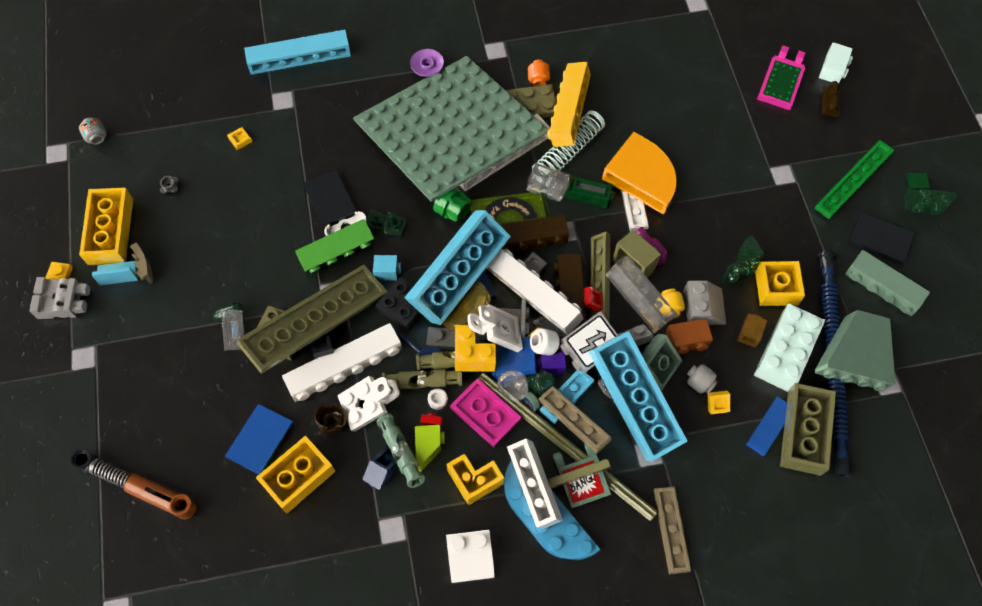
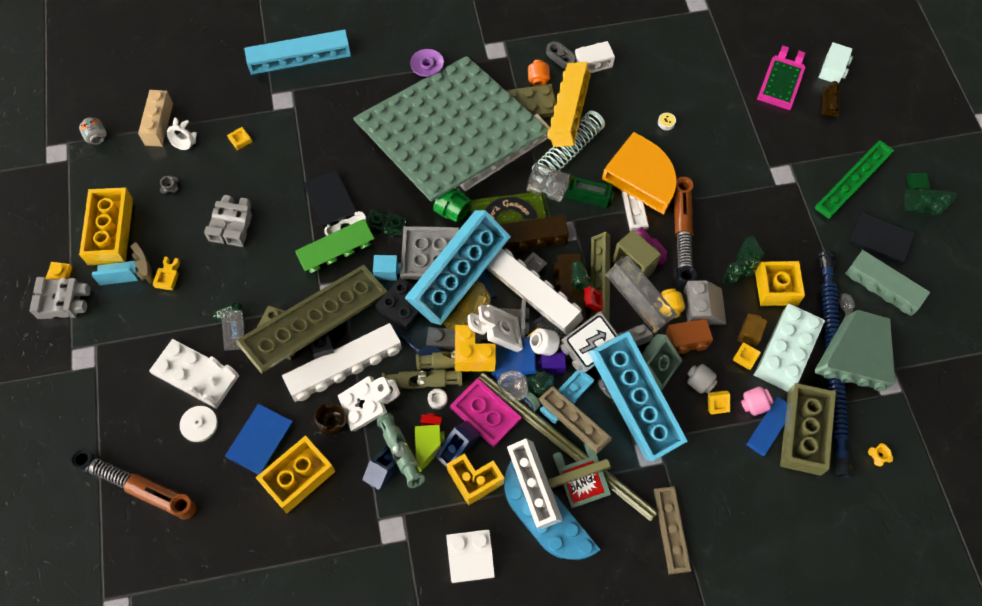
none -> tan brick [138,90,173,147]
none -> white hinge [149,339,239,409]
none -> yellow plate [153,257,180,291]
none -> white piece [167,118,197,150]
none -> white piece [180,406,218,442]
none -> light grey hips [204,195,252,247]
none -> light grey plate [400,226,459,280]
none -> dark blue slope [435,421,481,467]
none -> dark grey plate [546,41,575,69]
none -> clear green cone [572,261,591,291]
none -> white brick [575,41,615,73]
none -> tile [658,113,676,131]
none -> piece [673,177,697,291]
none -> yellow plate [733,342,761,370]
none -> bright pink head [741,386,773,416]
none -> clear piece [839,293,855,316]
none -> yellow plate [868,443,893,467]

